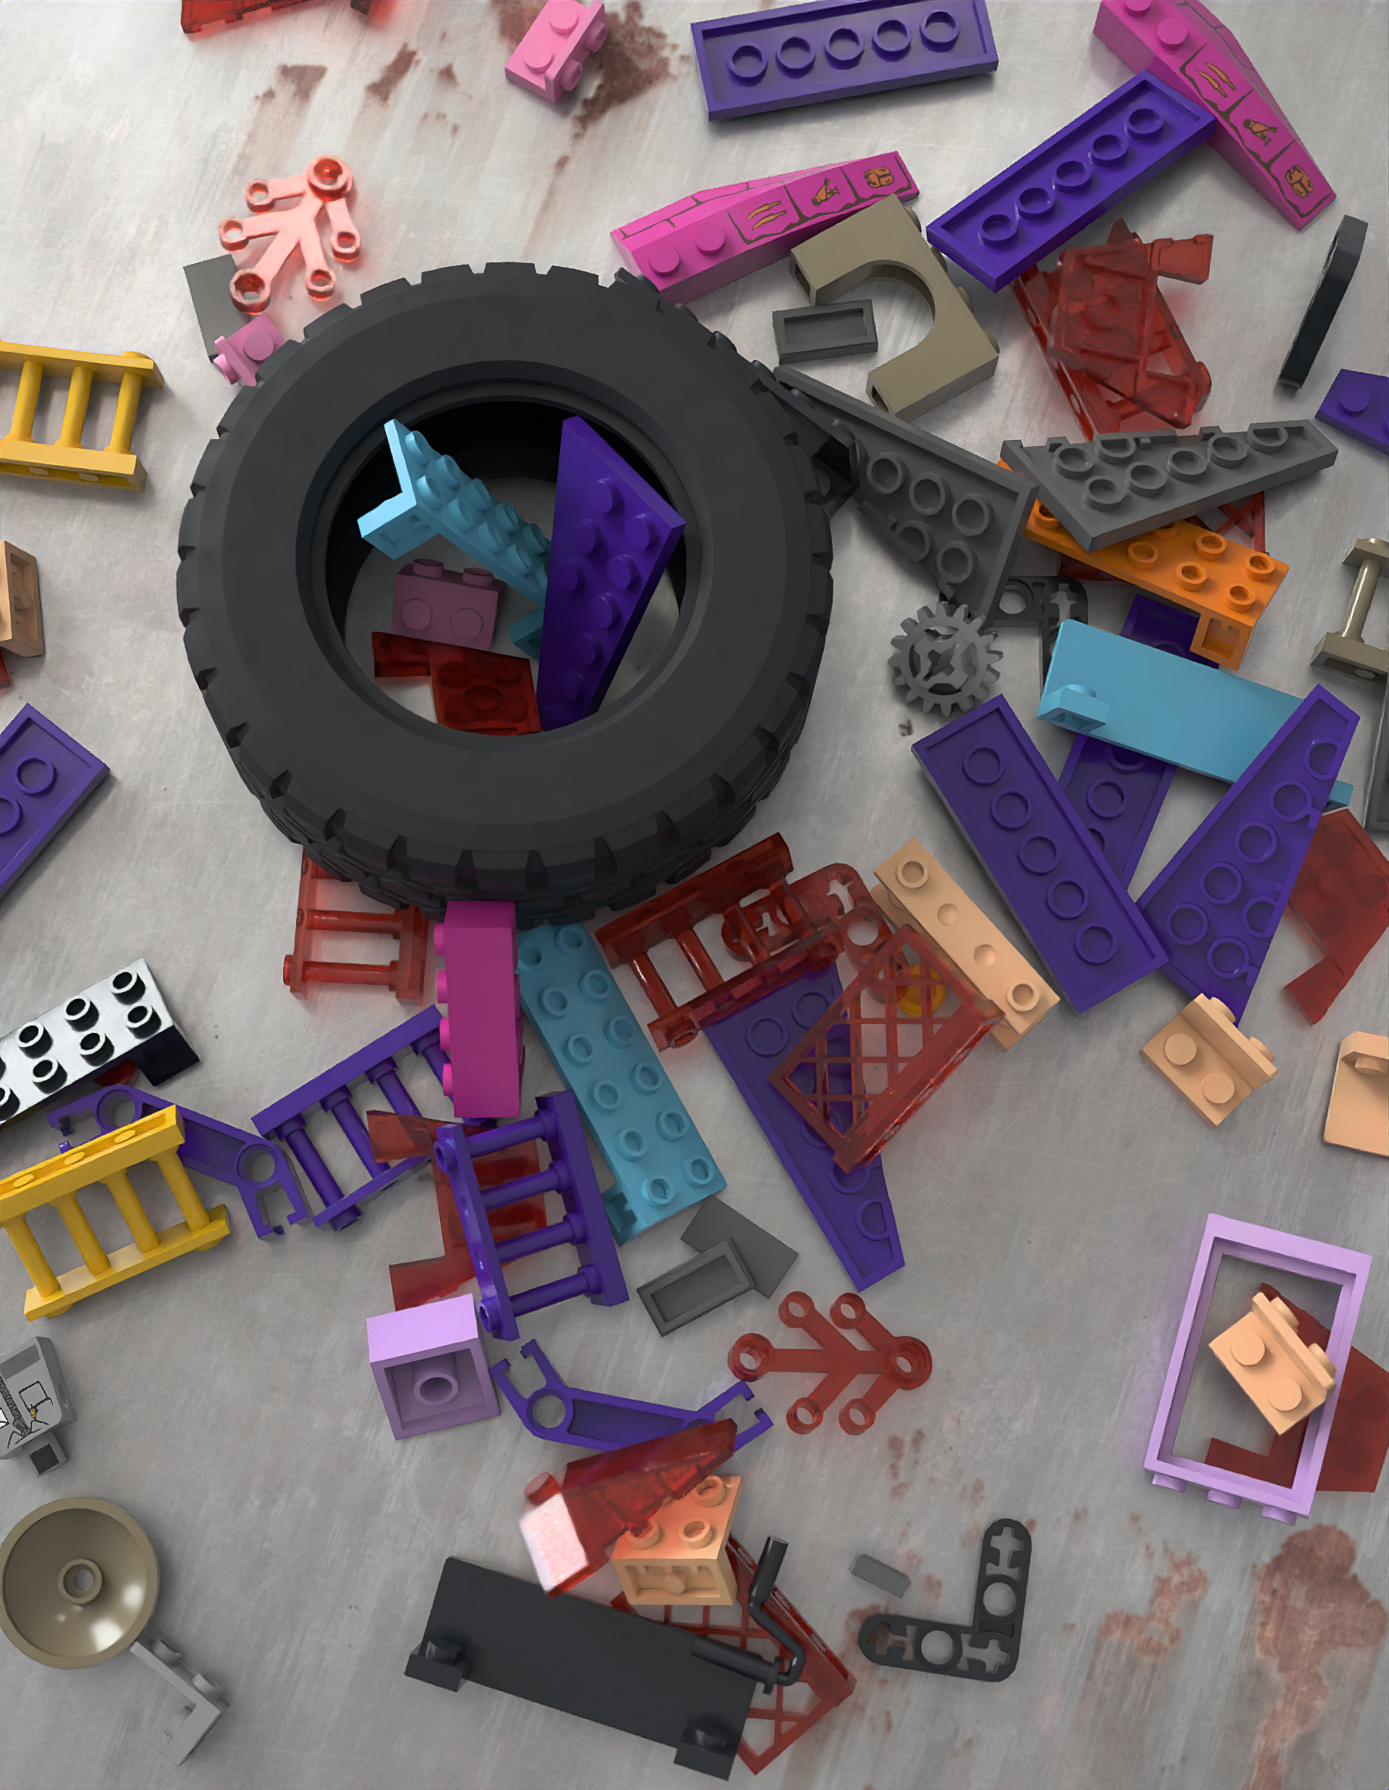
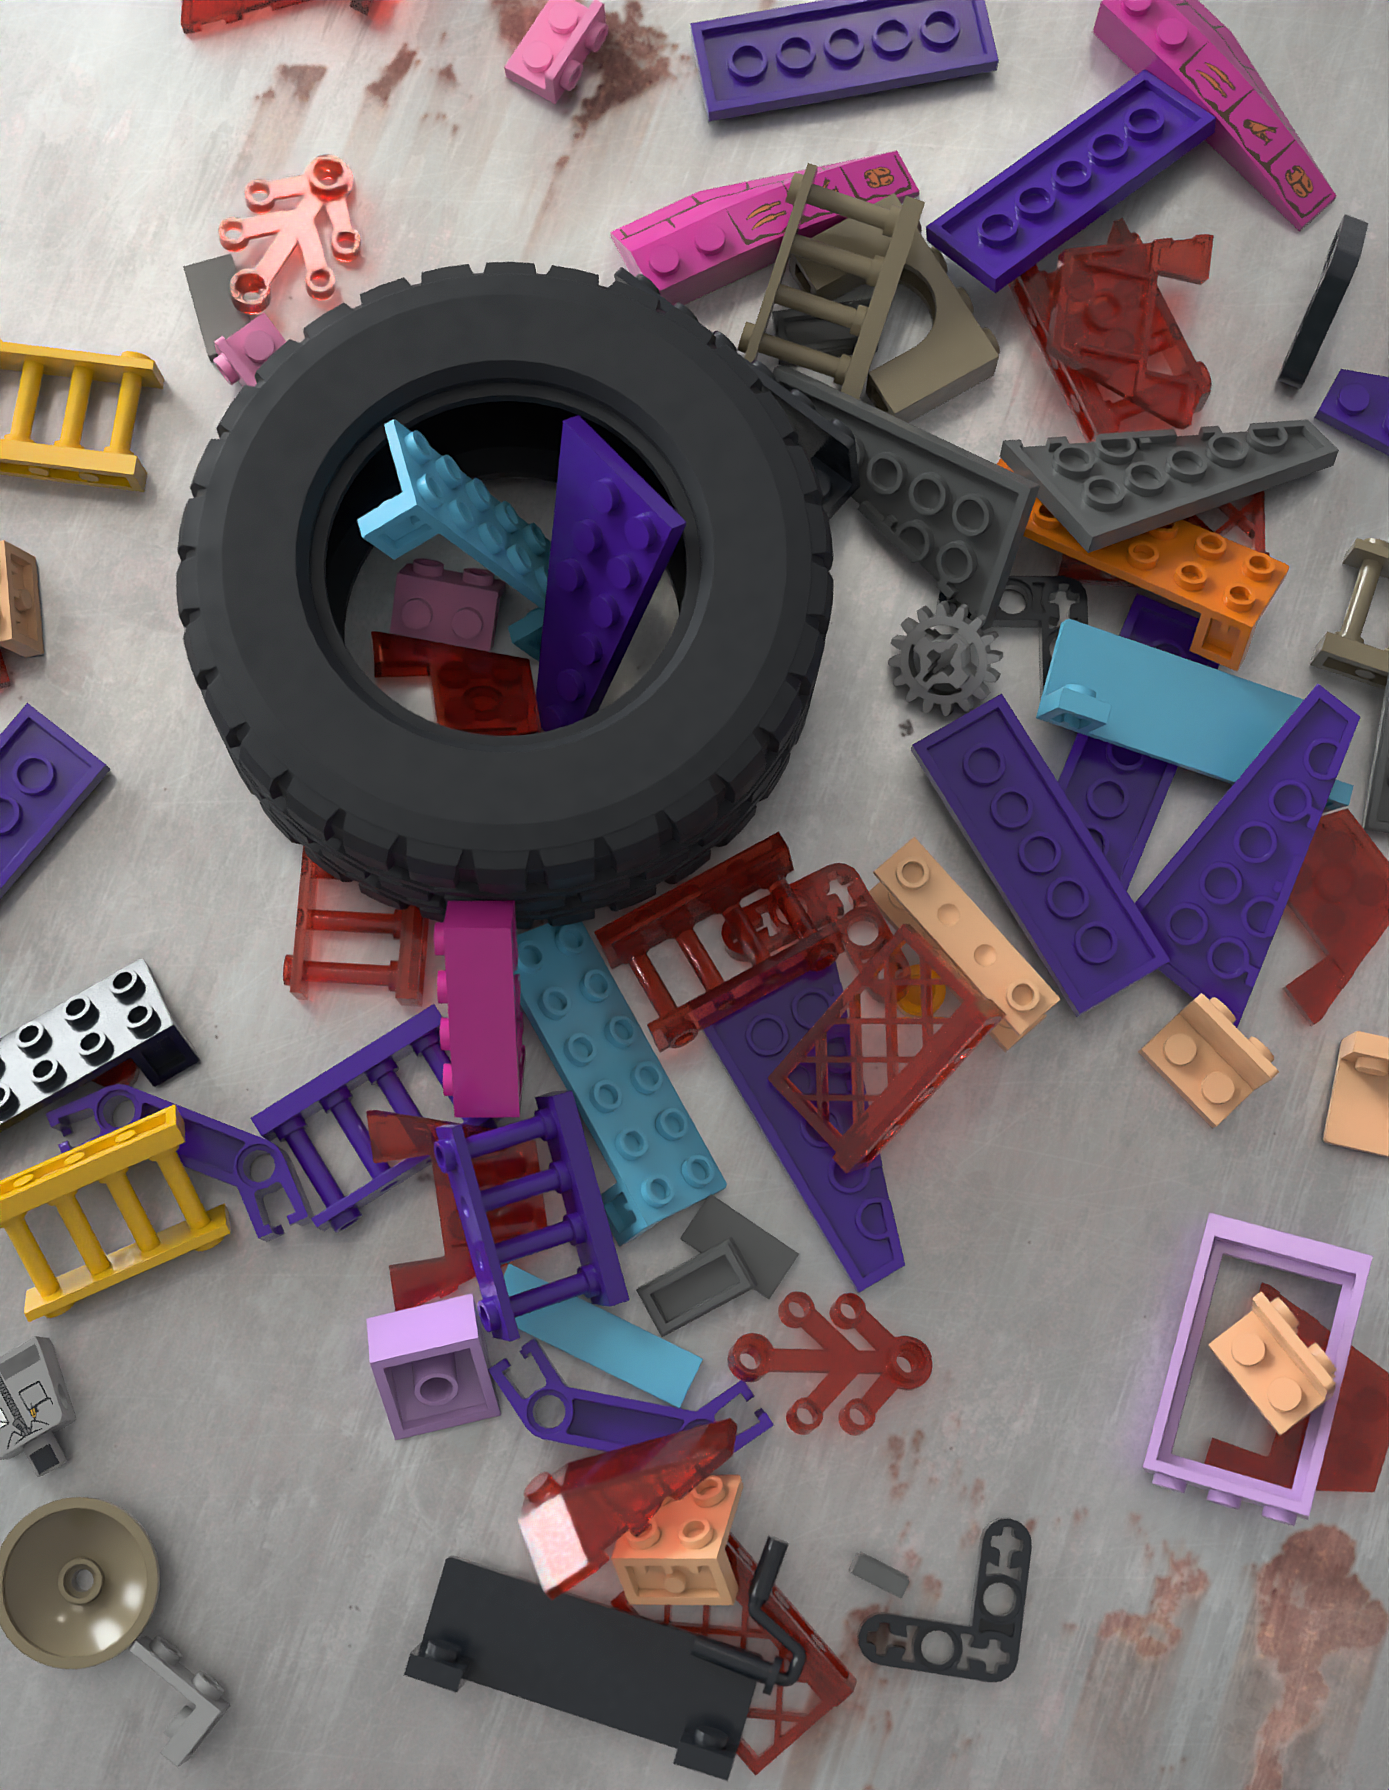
none -> medium azure tile [503,1263,703,1408]
none -> dark tan fence [737,163,925,400]

